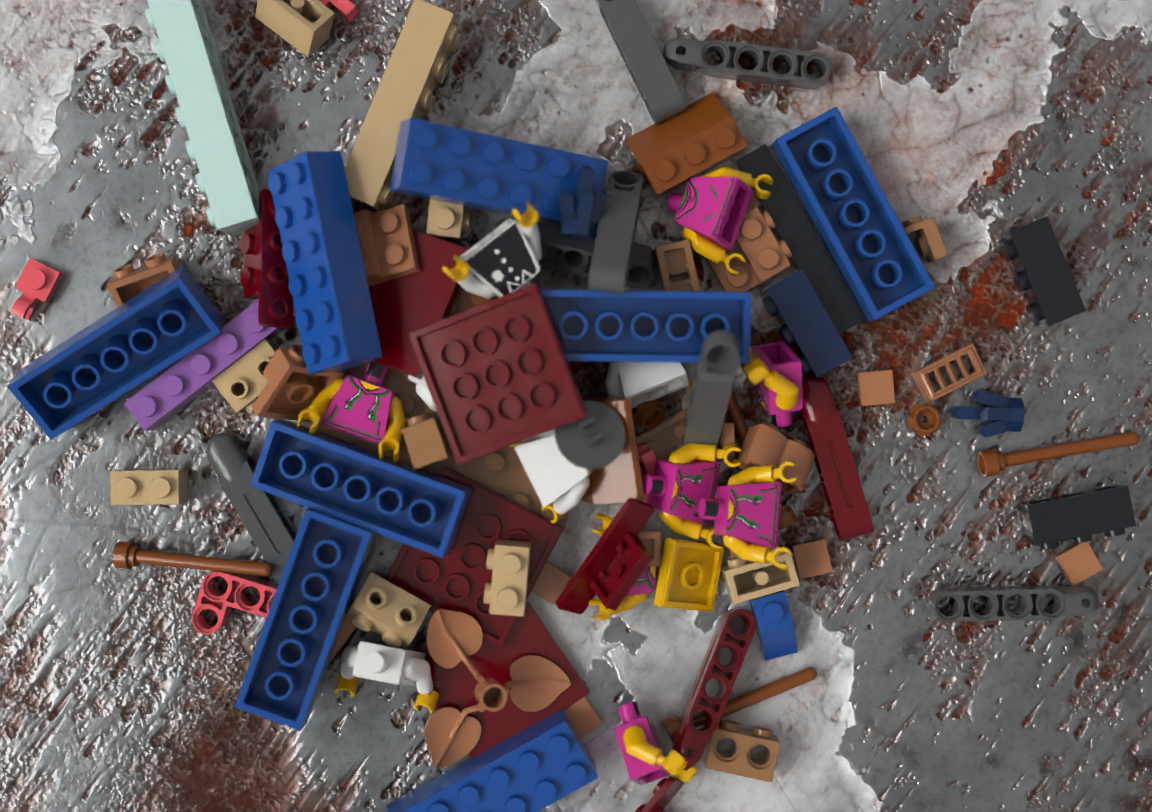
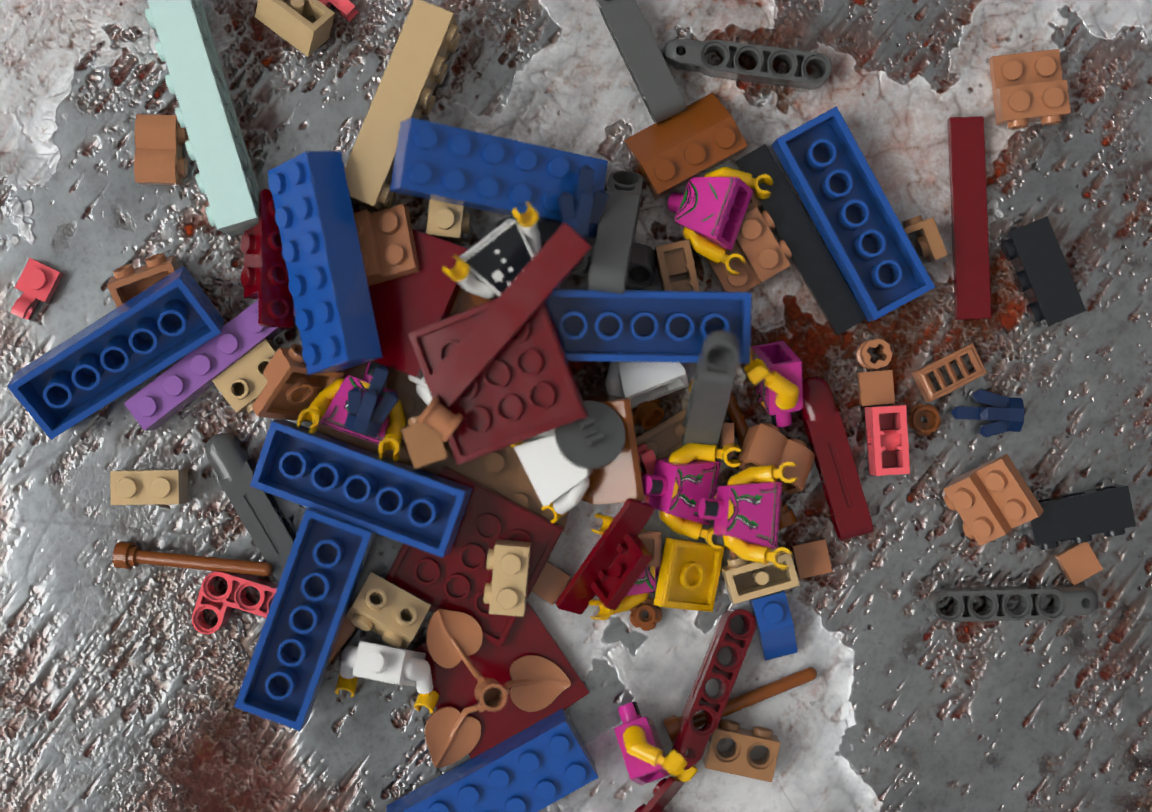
nougat tile [564,696,603,739] -> none
dark blue brick [762,269,853,378] -> none
dark orange piece [977,432,1139,477] -> none
none -> nougat brick [134,114,189,186]
none -> dark blue rock [343,365,399,438]
none -> nougat bush [416,396,464,442]
none -> dark red tile [425,222,593,406]
none -> dark orange plate [629,598,662,631]
none -> nougat bush [856,339,892,370]
none -> coral brick [865,405,910,476]
none -> nougat plate [943,453,1044,546]
none -> dark red tile [947,116,991,320]
none -> nougat plate [989,49,1071,130]

